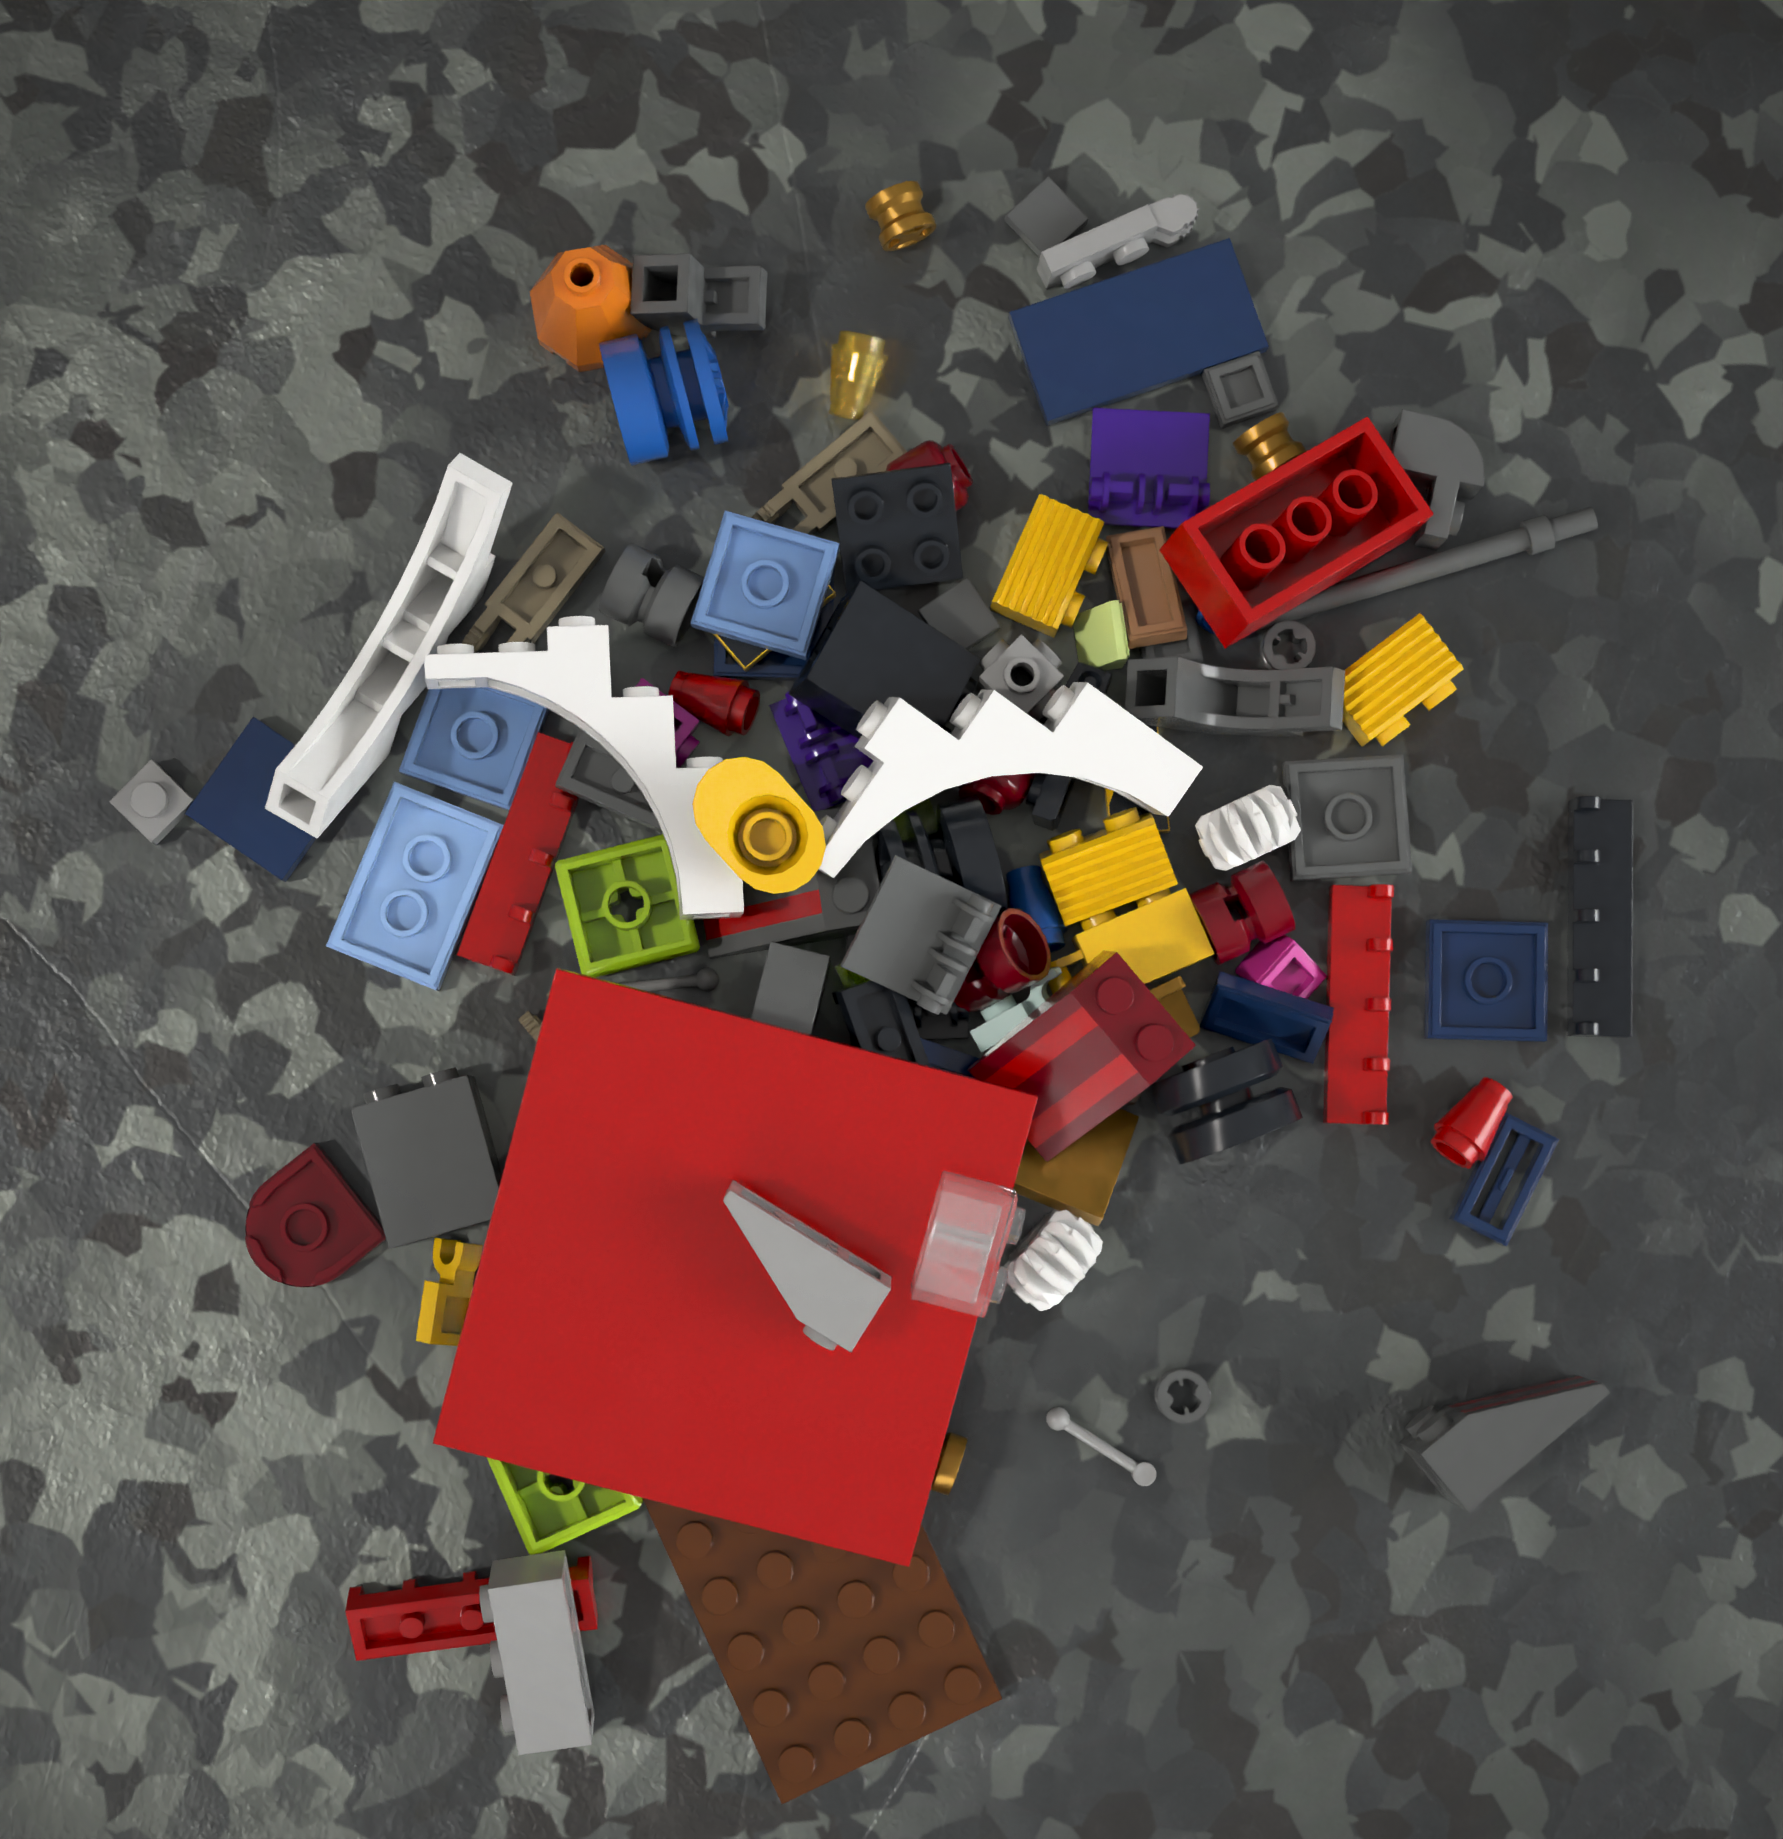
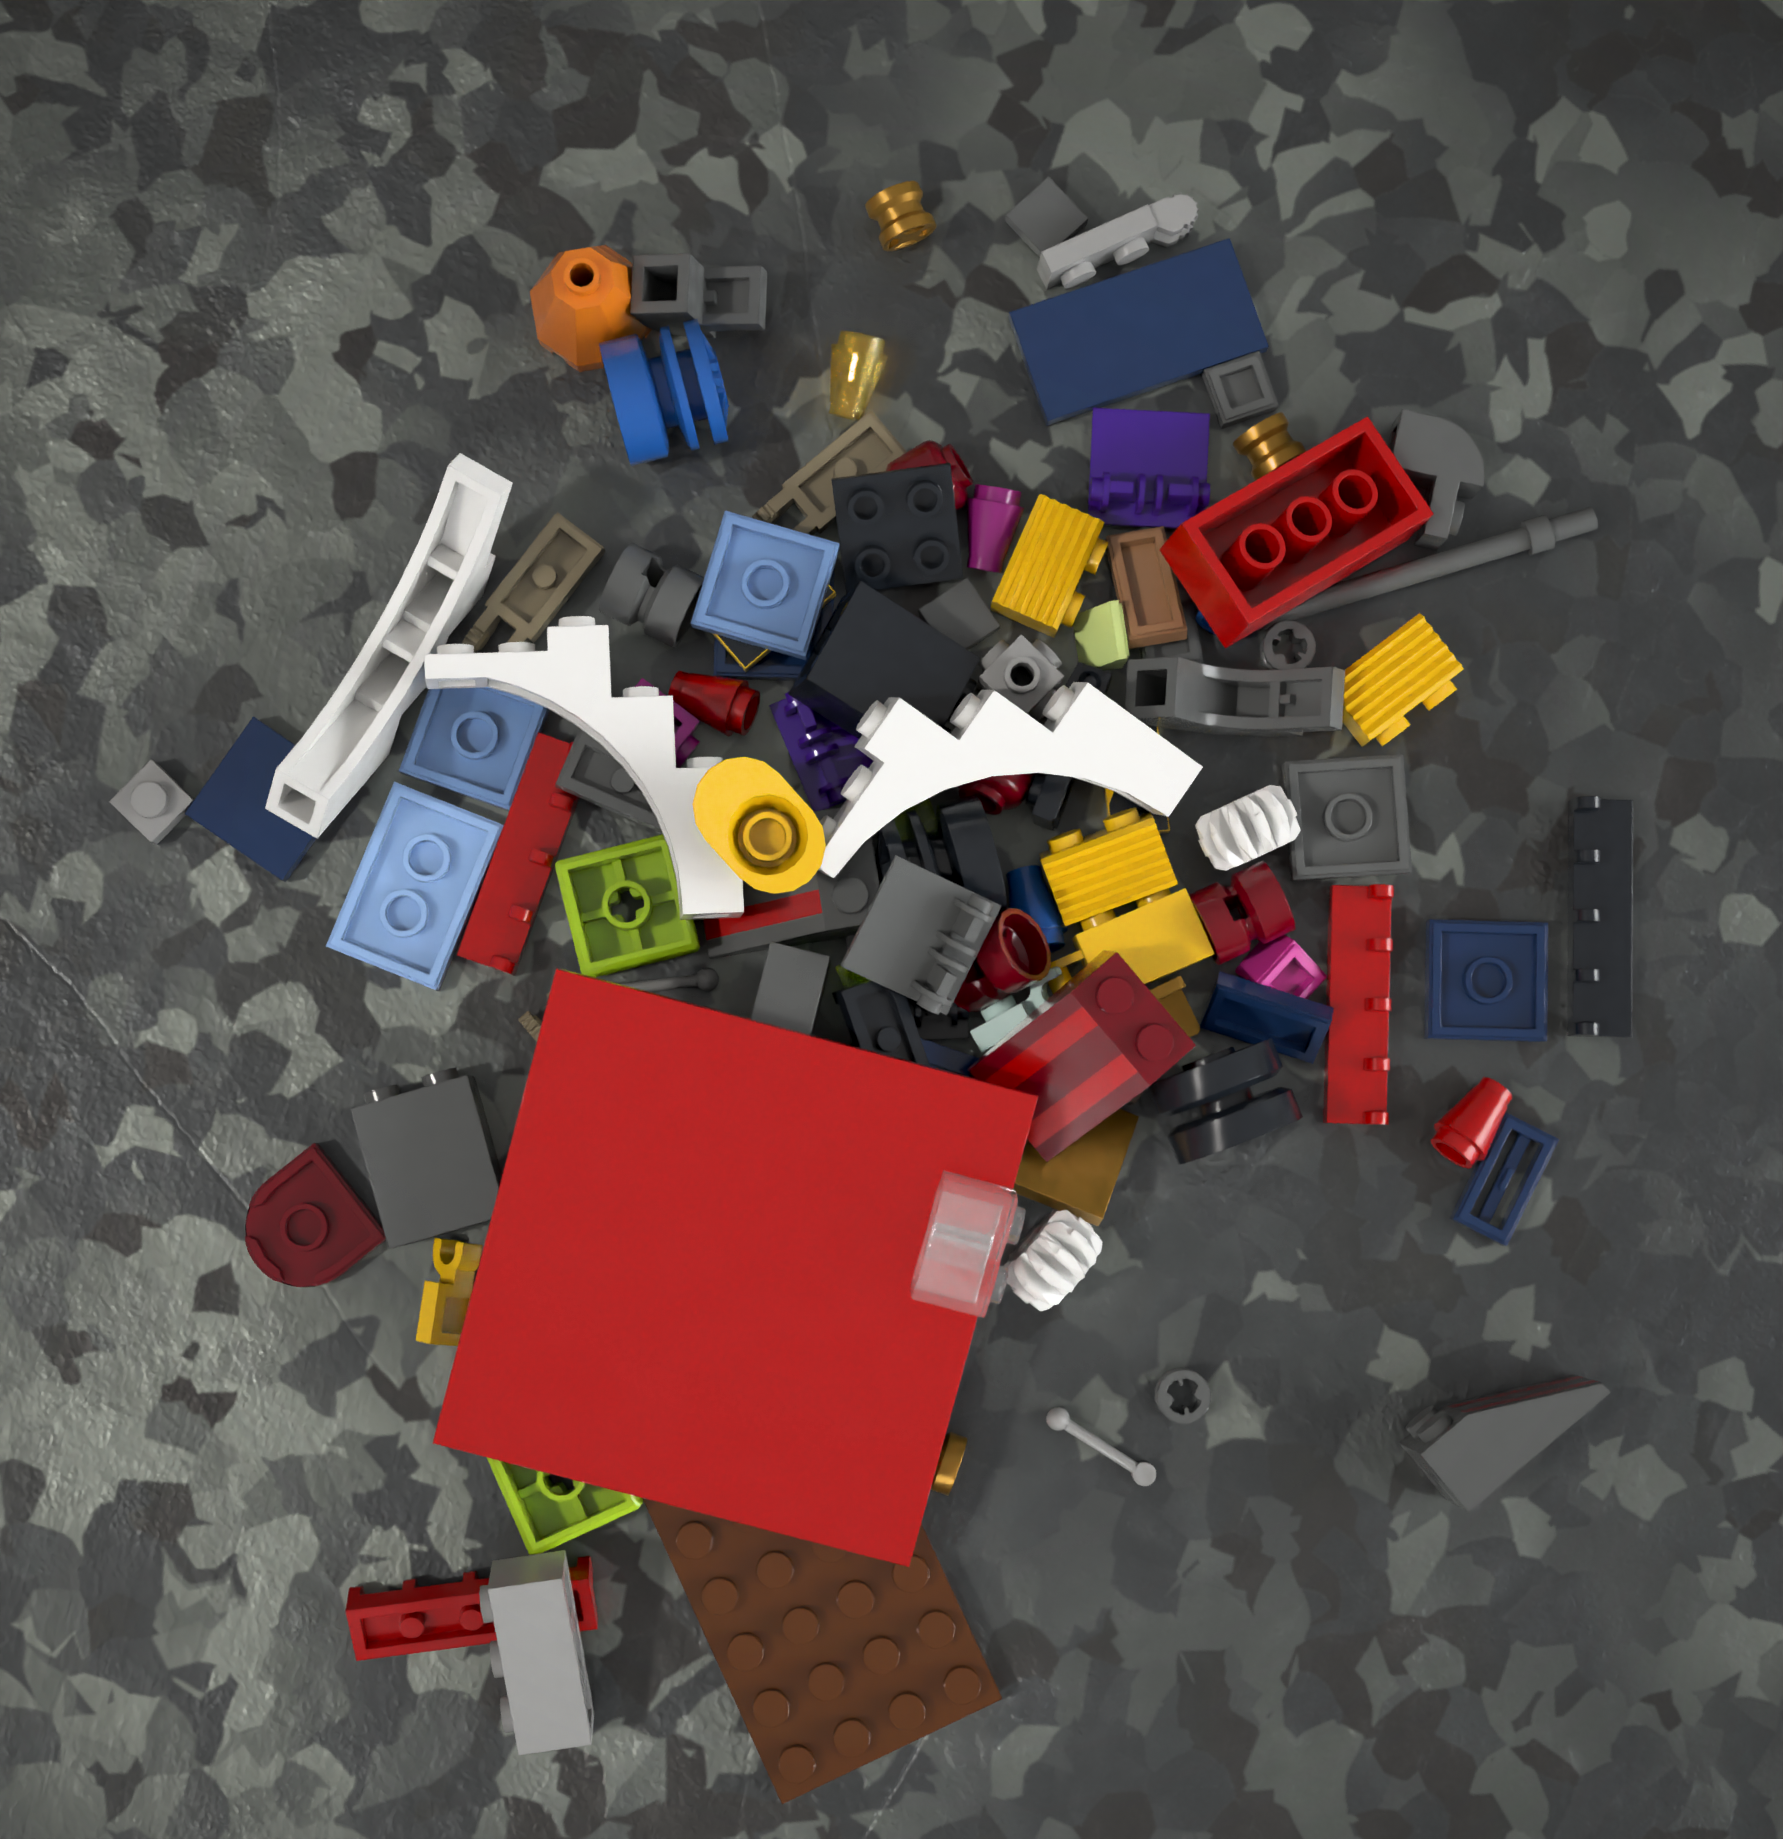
light grey slope [723,1180,891,1352] -> none
none -> magenta cone [967,484,1025,573]

